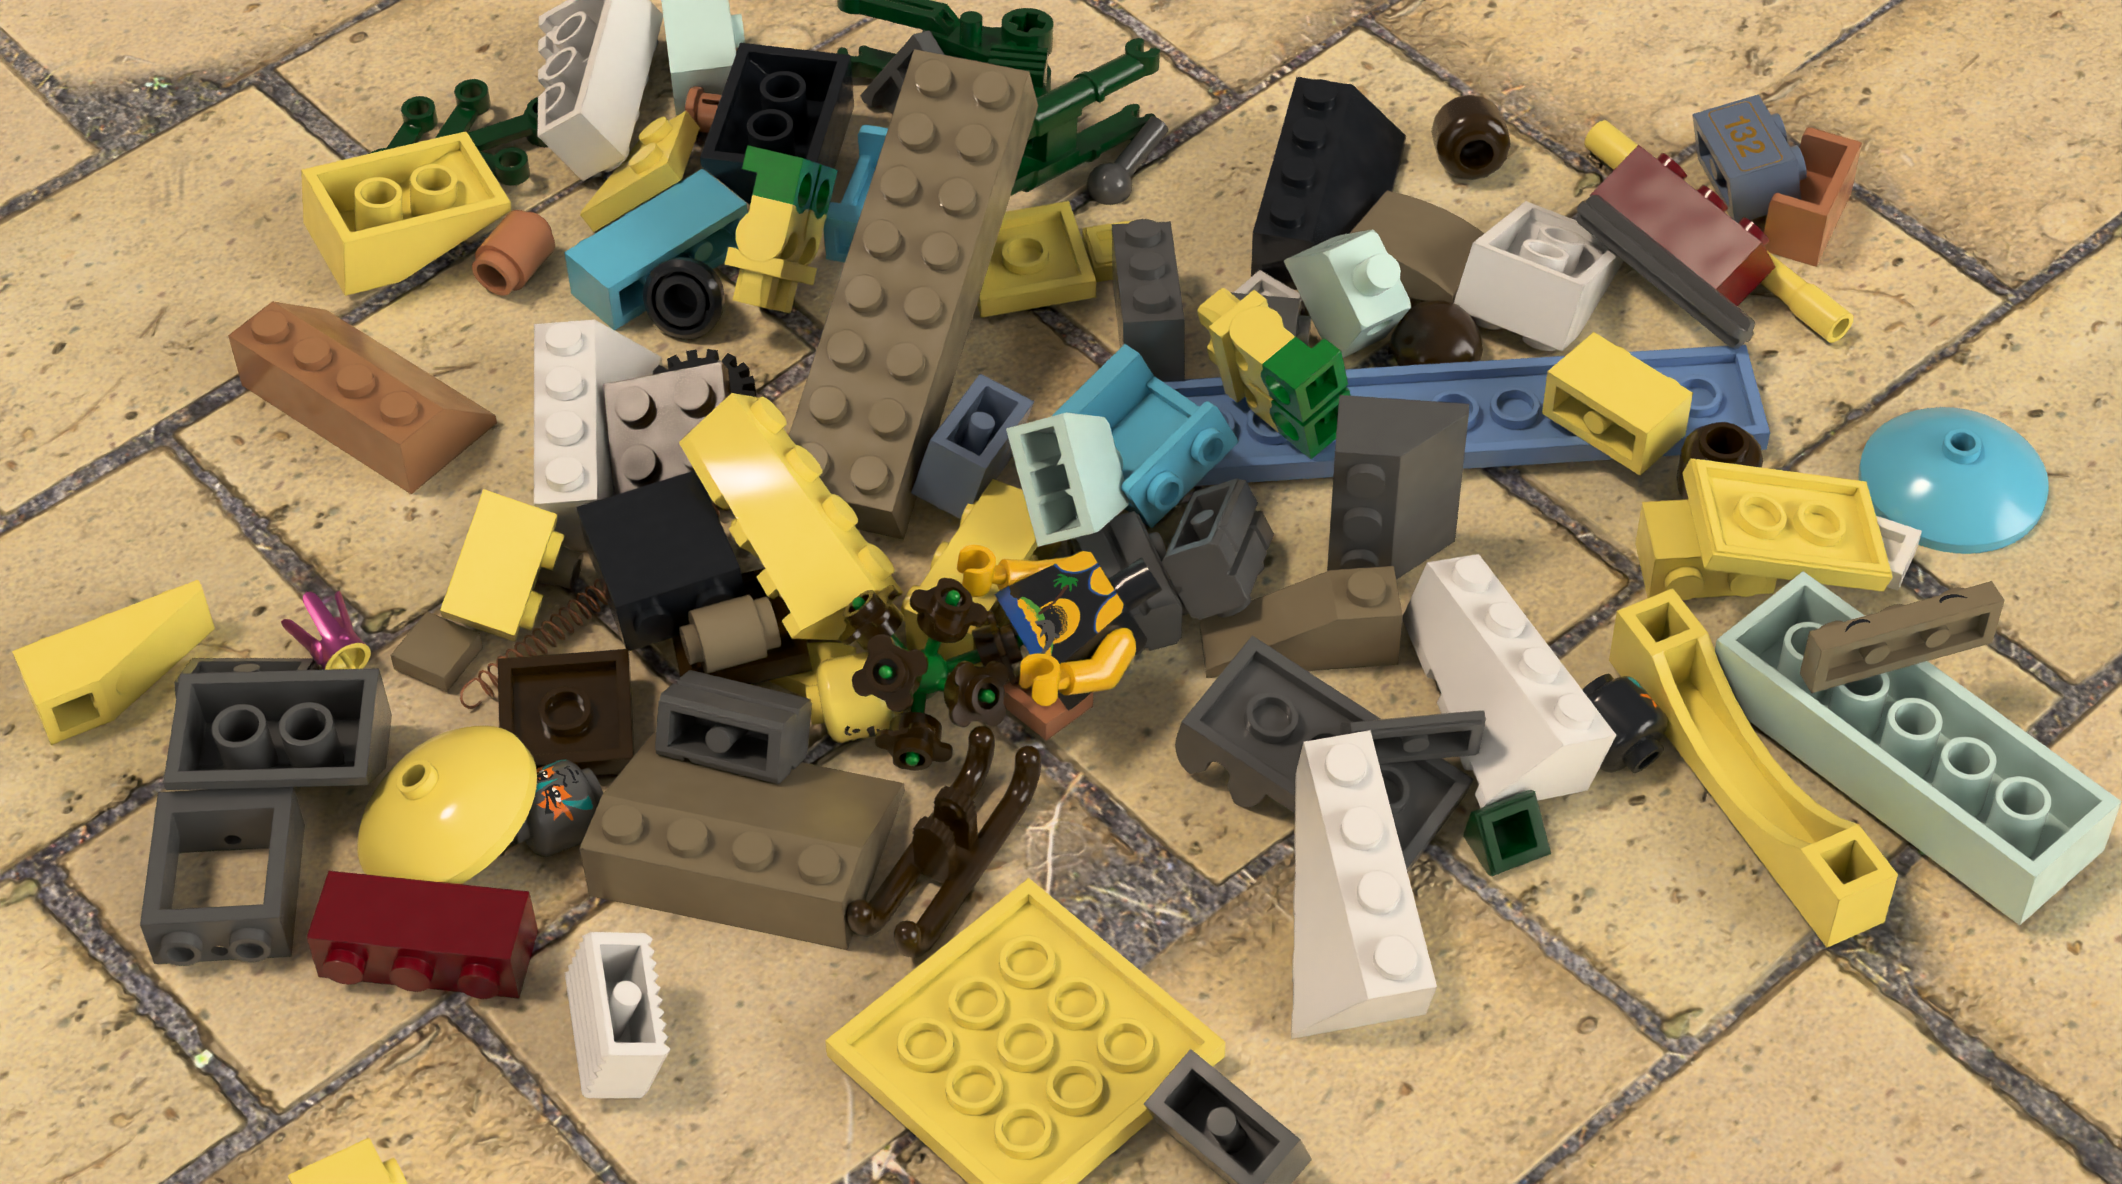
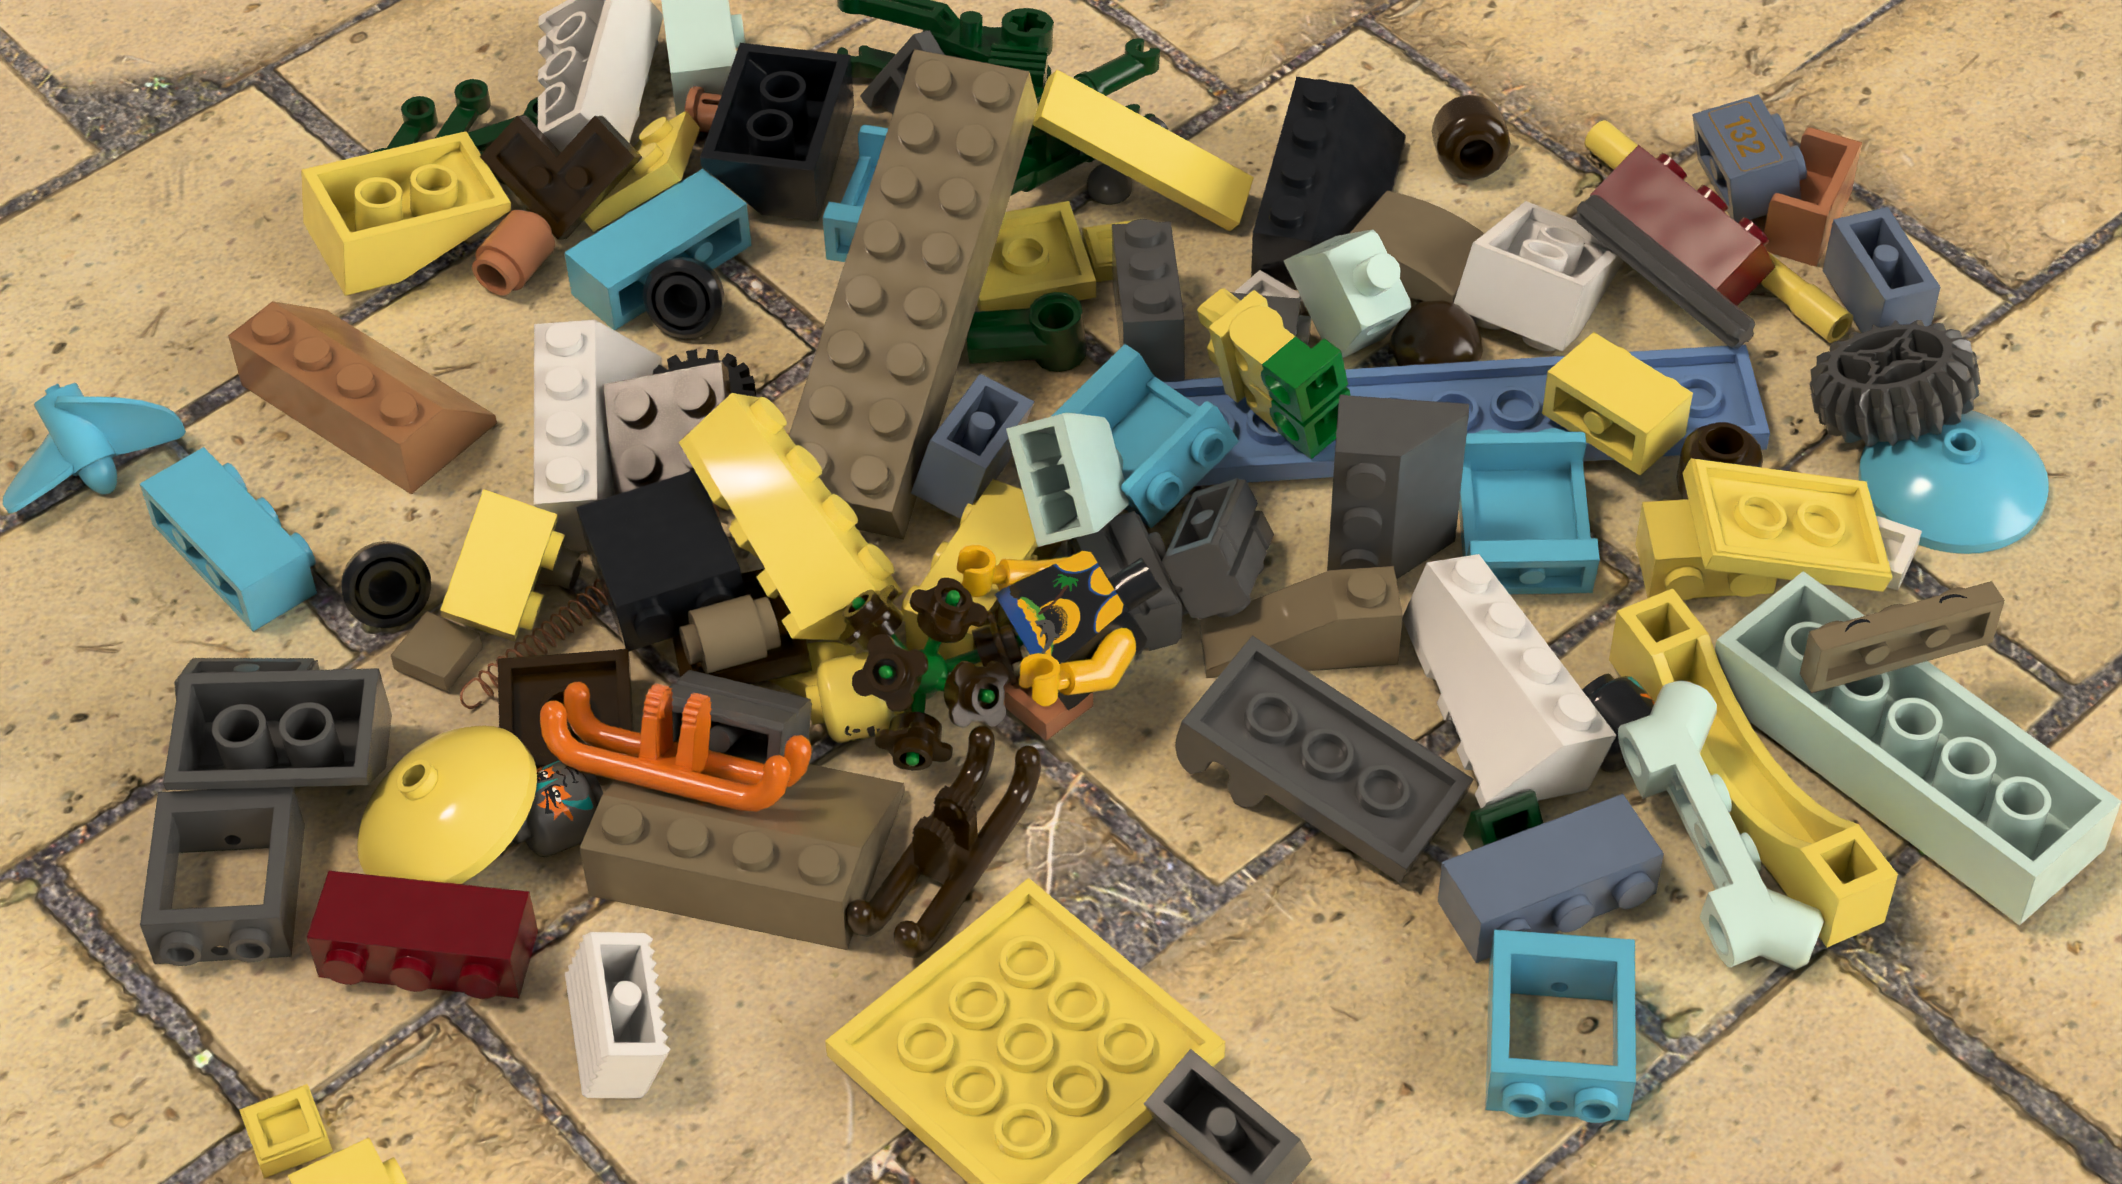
light yellow slope [12,580,215,745] -> none
flat silver piece [281,591,371,670] -> none
light yellow hips [725,145,838,313] -> none
white wedge [1291,730,1437,1039] -> none
dark grey slope [1340,710,1486,764] -> none
none -> medium azure piece [3,383,186,513]
none -> medium azure brick [140,447,317,632]
none -> light yellow tile [239,1084,333,1178]
none -> black brick [341,541,431,628]
none -> dark brown plate [480,116,642,240]
none -> orange piece [540,682,812,812]
none -> dark green piece [967,292,1087,372]
none -> light yellow tile [1033,70,1254,231]
none -> sand blue brick [1437,794,1664,963]
none -> medium azure panel [1459,428,1600,594]
none -> medium azure window [1485,929,1636,1123]
none -> light aqua plate [1618,680,1824,970]
none -> dark grey gear [1809,320,1981,447]
none -> sand blue brick [1822,207,1941,333]

